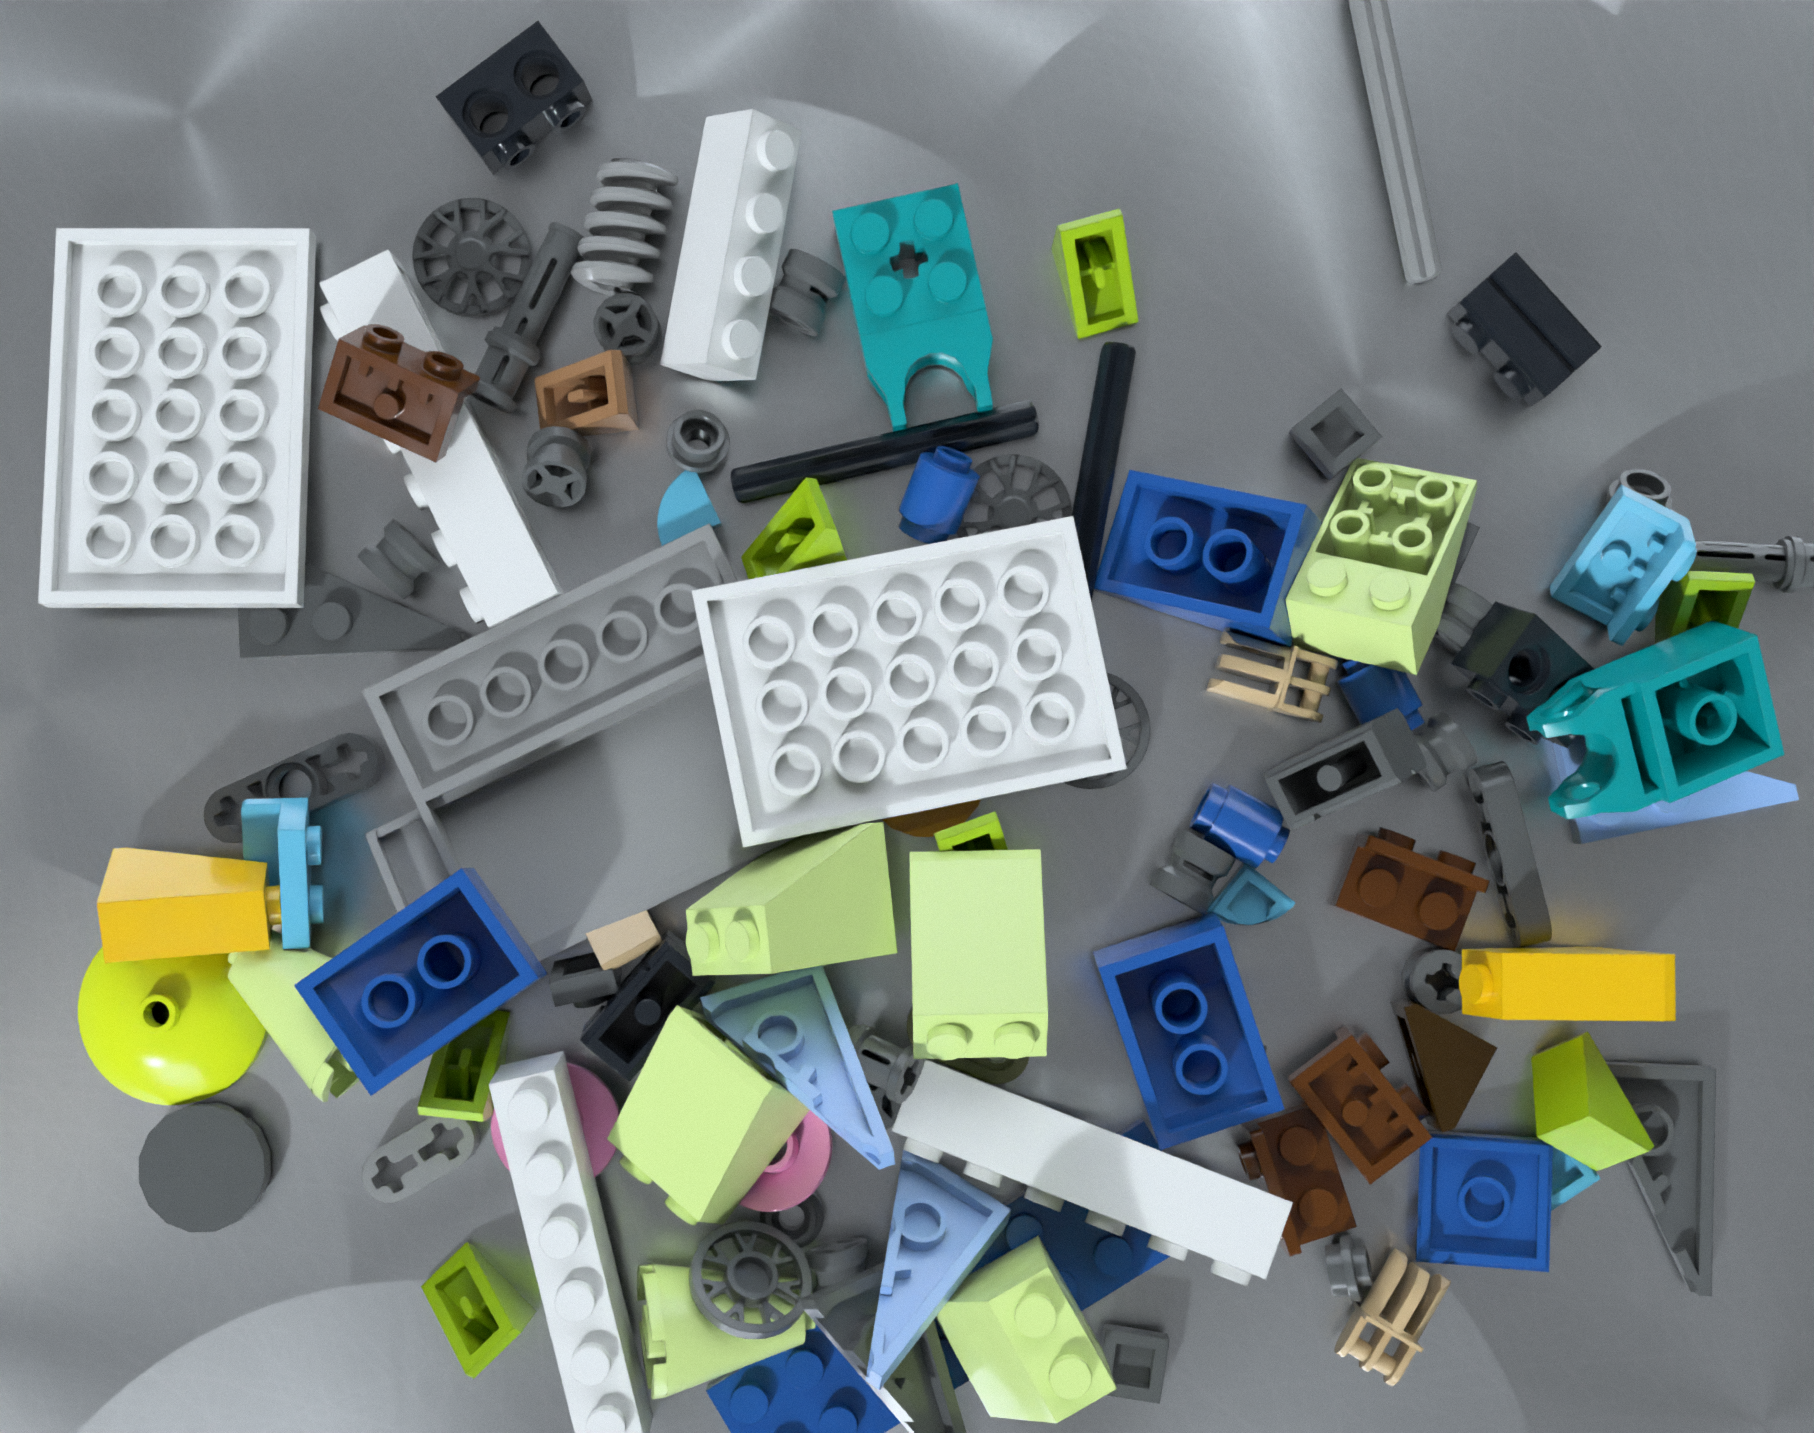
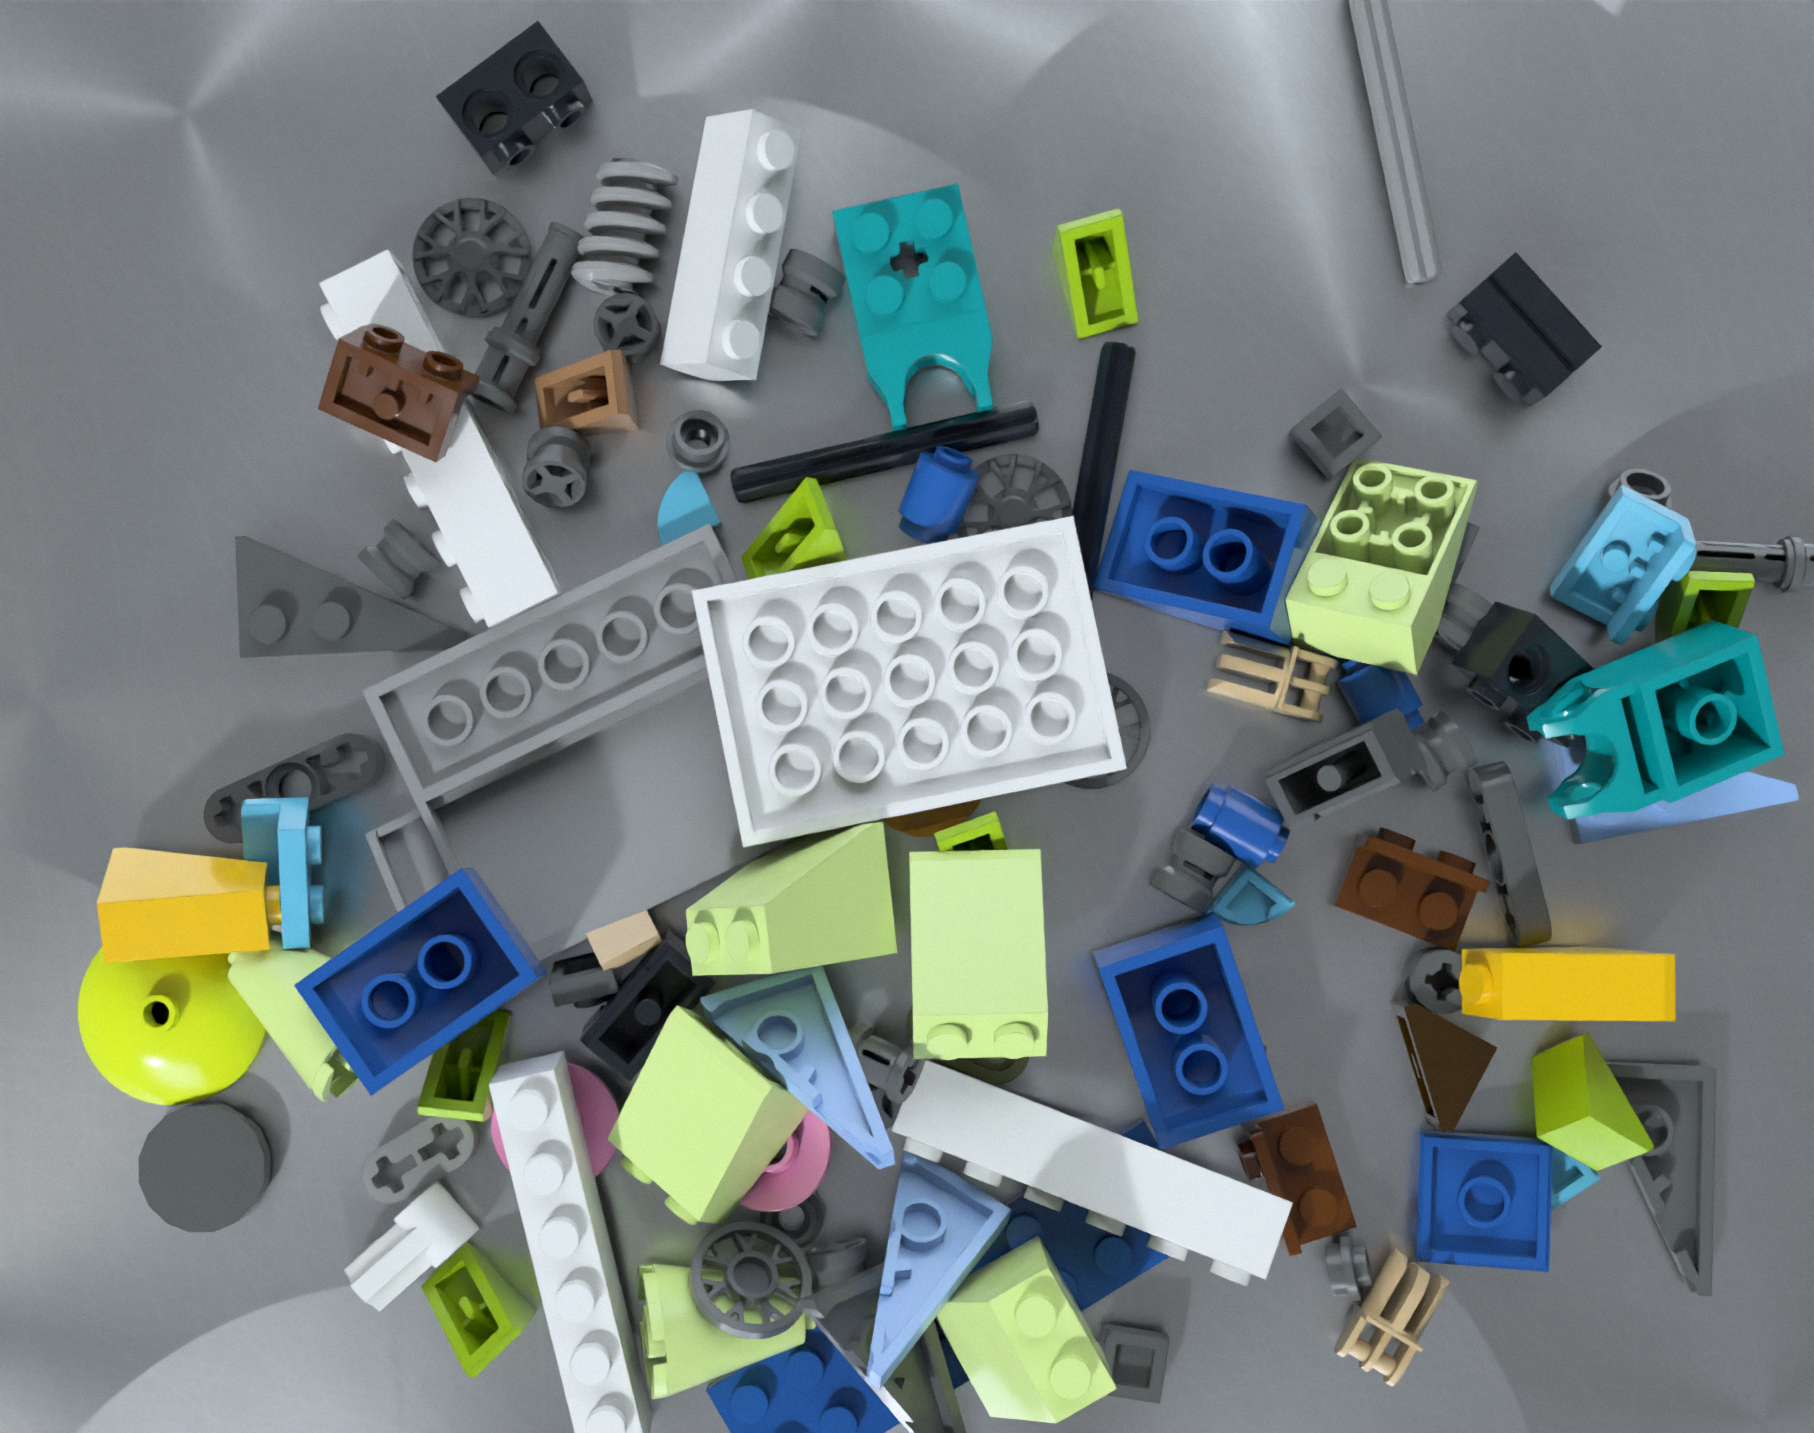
white plate [38,228,316,608] -> none
reddish brown bracket [1287,1025,1432,1185] -> none
none -> white piece [344,1180,480,1312]

